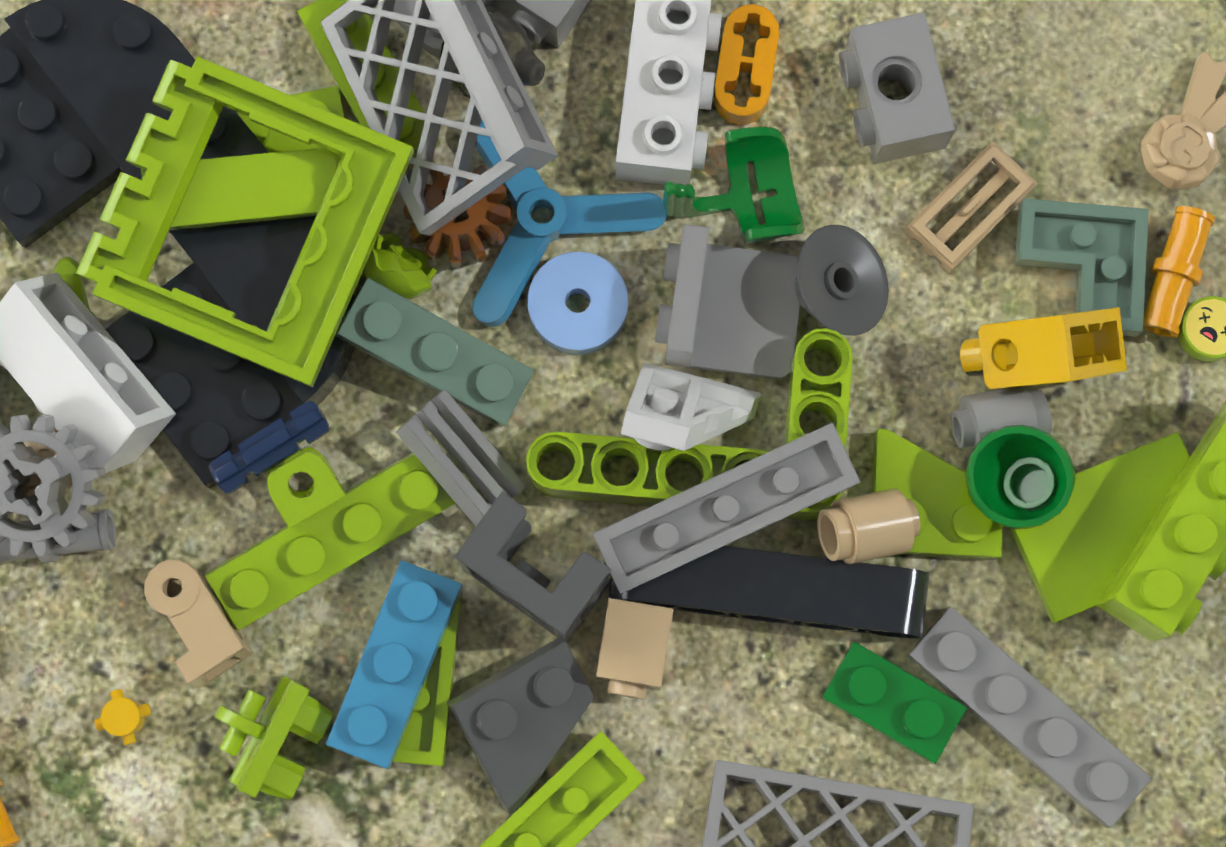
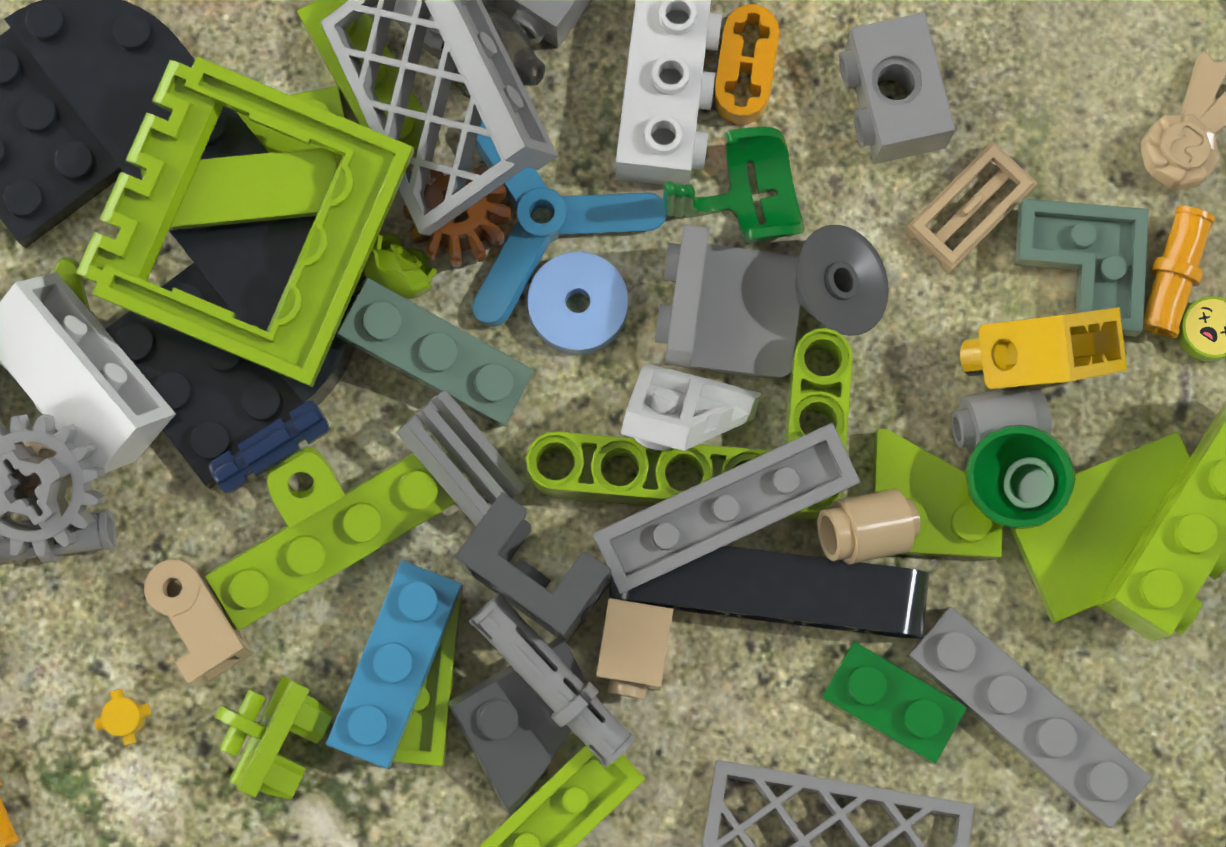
none -> light grey pin [469,593,636,767]

